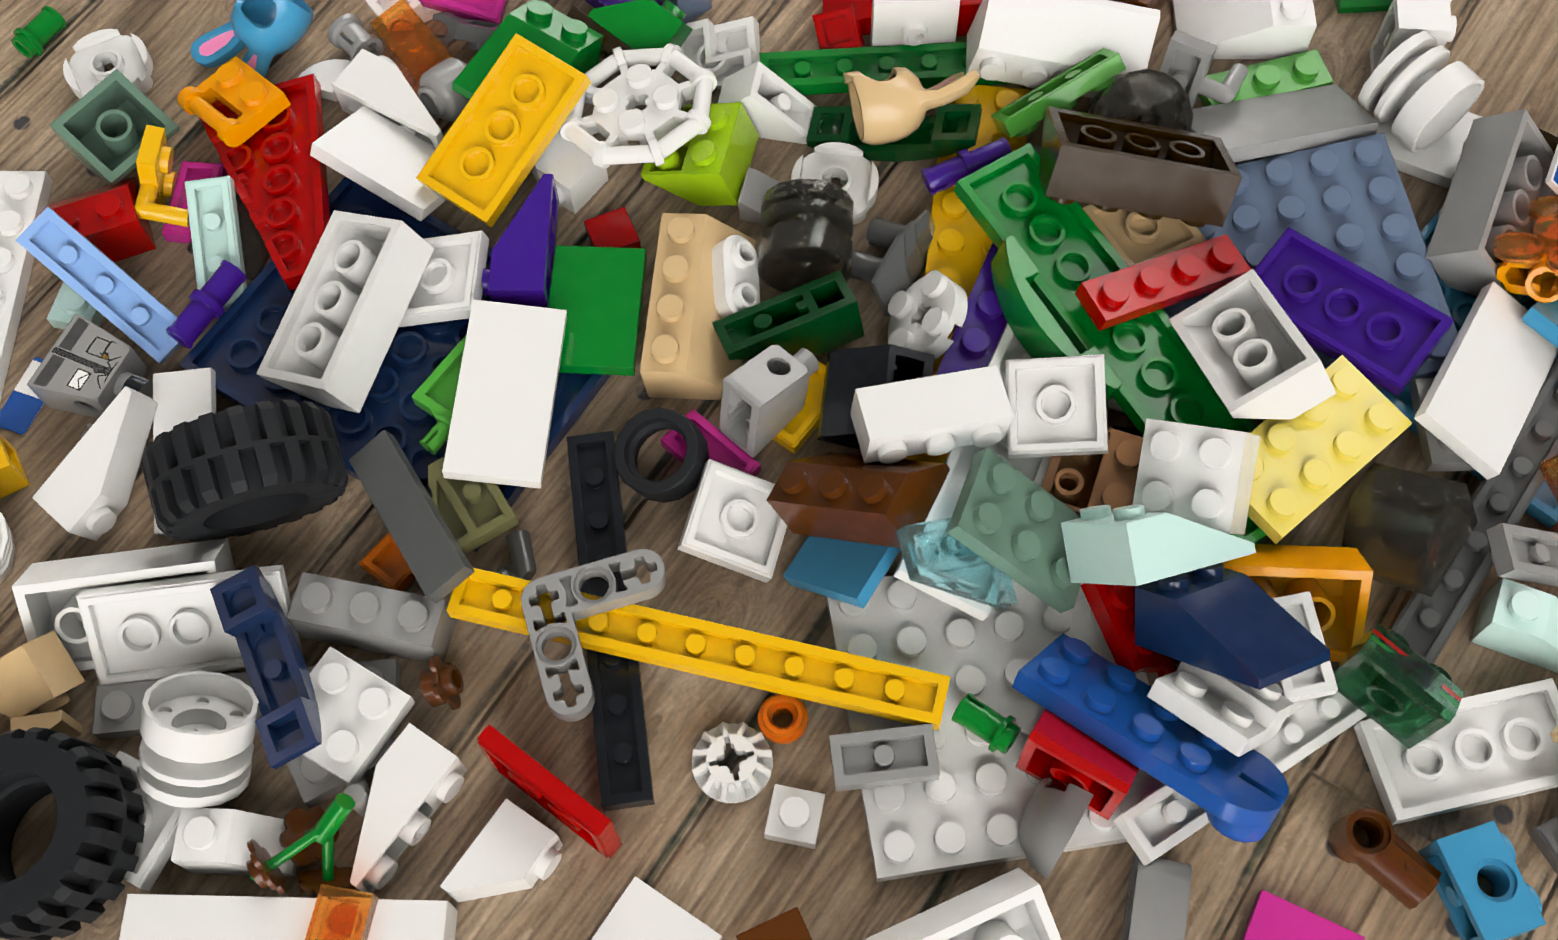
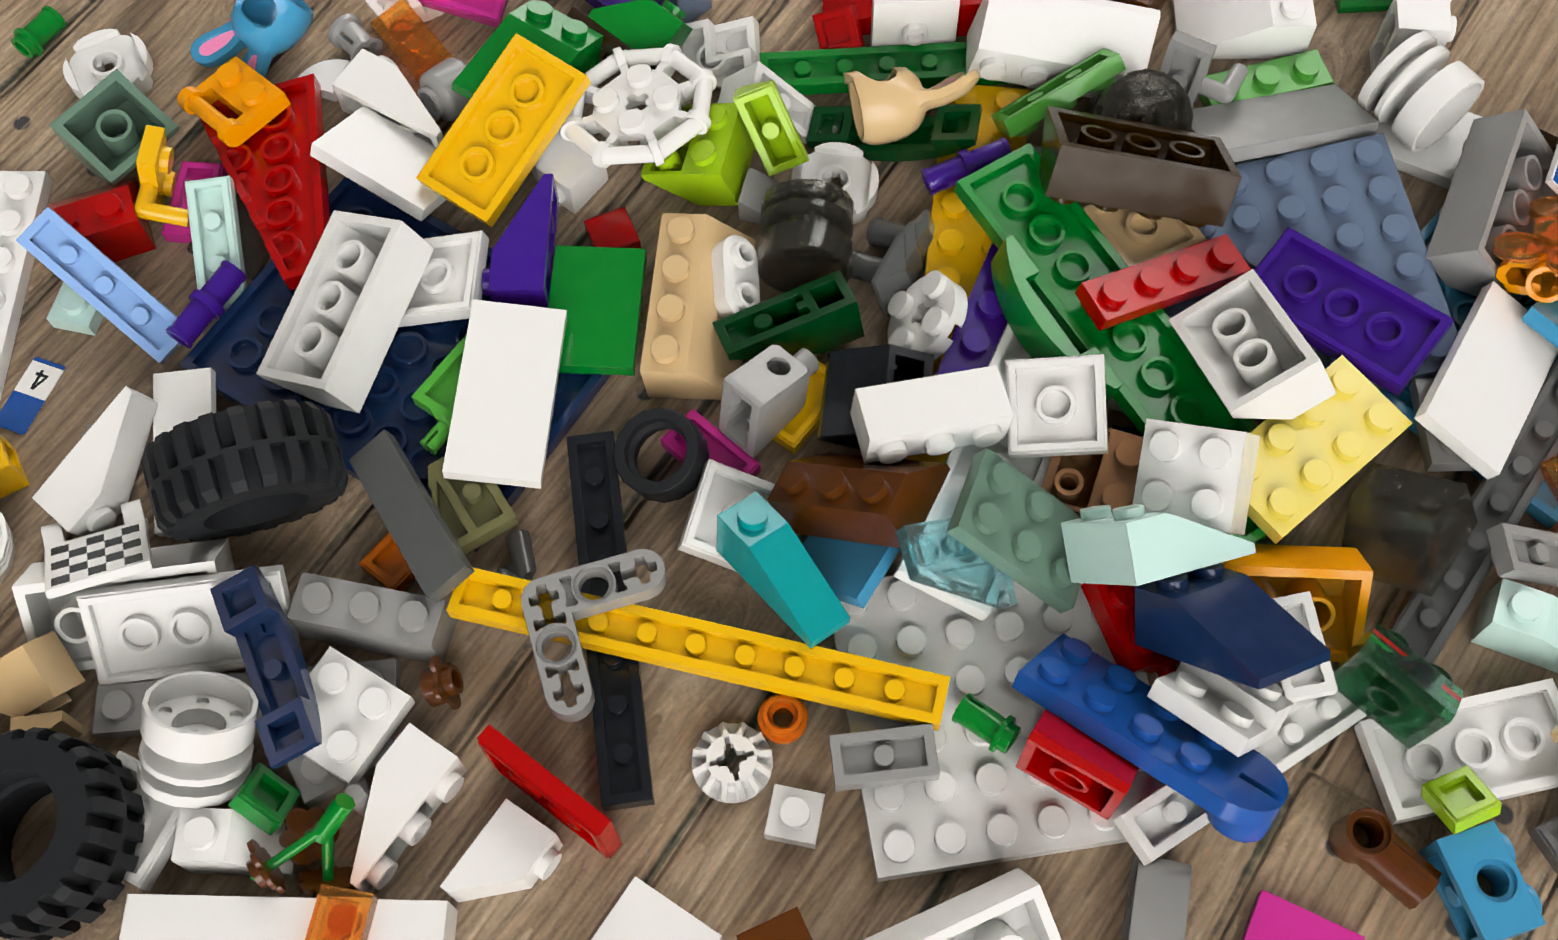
light grey torso [27,314,153,418] -> none
dark grey plate [431,12,500,51] -> none
light grey brick [1019,778,1094,879] -> none
none -> white flag [41,499,153,599]
none -> green tile [228,762,301,836]
none -> teal slope [716,491,850,649]
none -> lime slope [732,80,810,177]
none -> lime tile [1420,765,1502,835]

